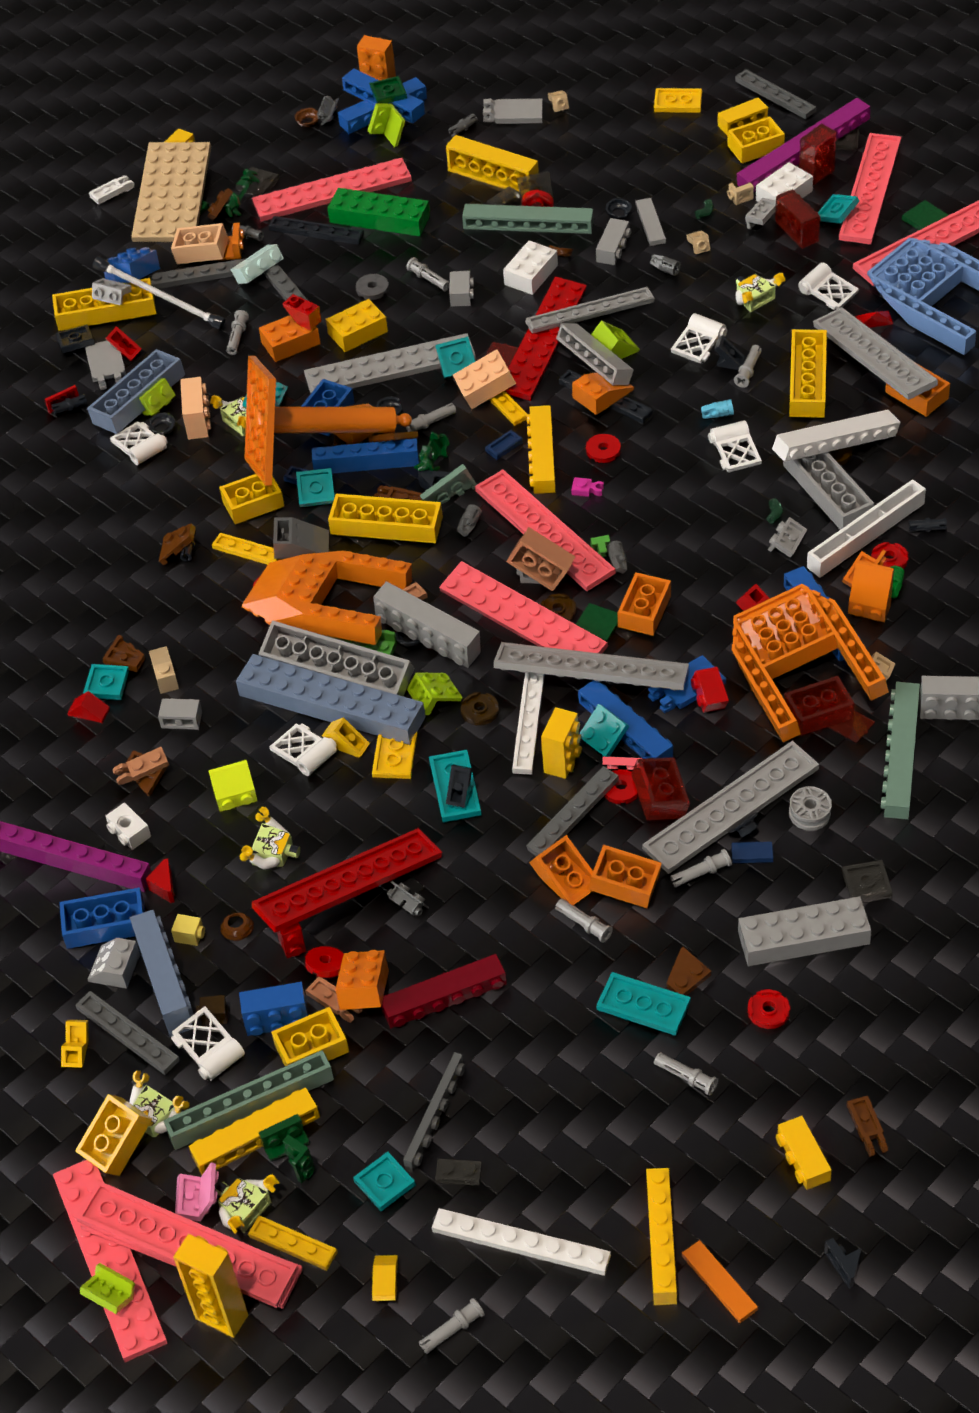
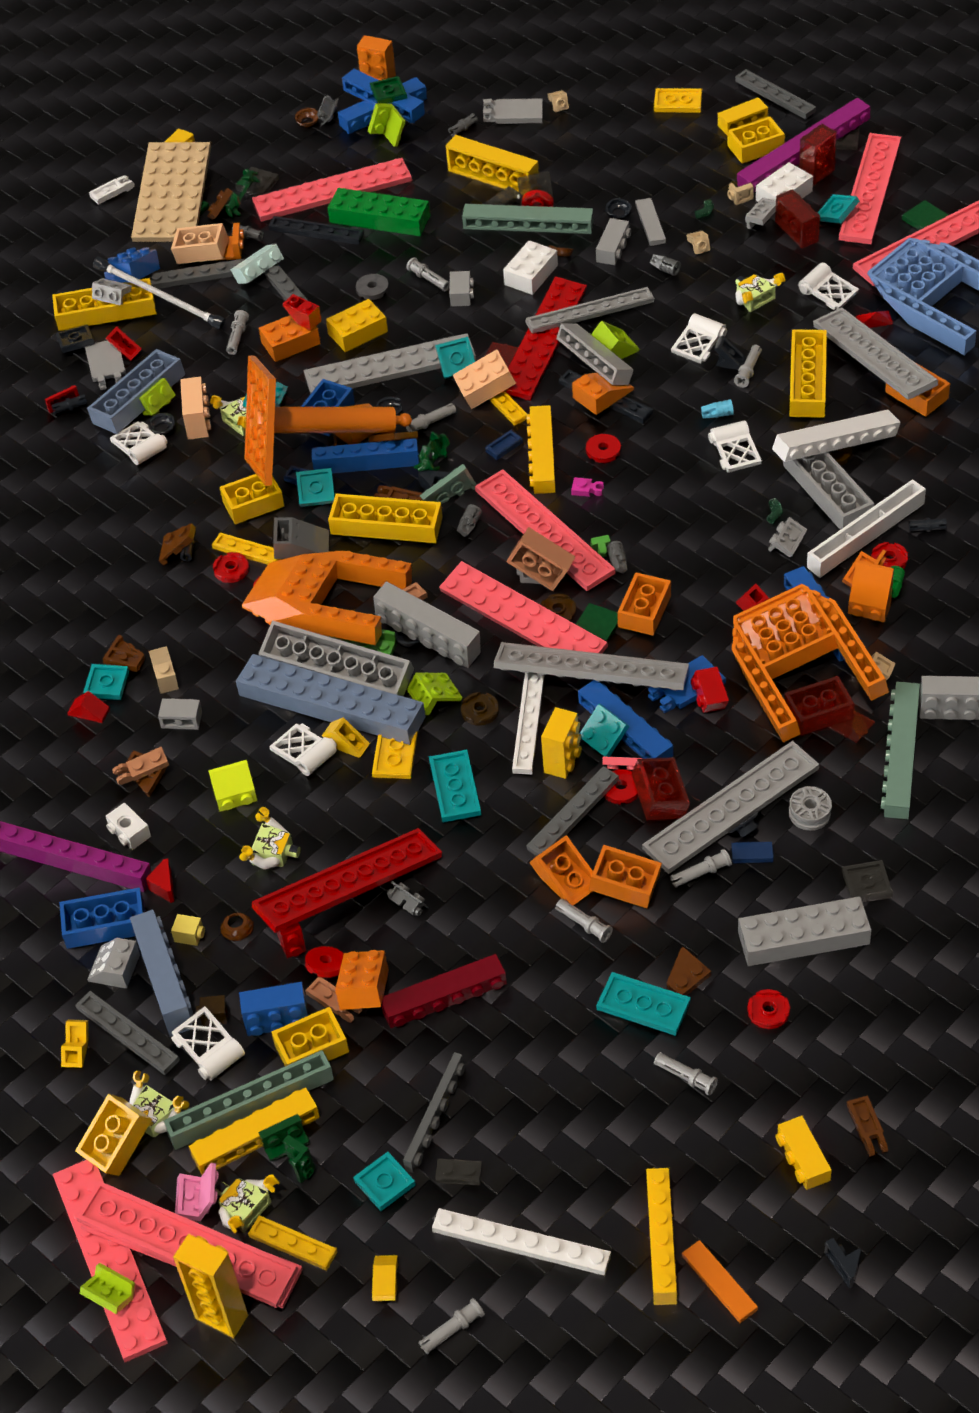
black slope [446,764,473,808] -> none
none -> red tile [213,552,250,583]

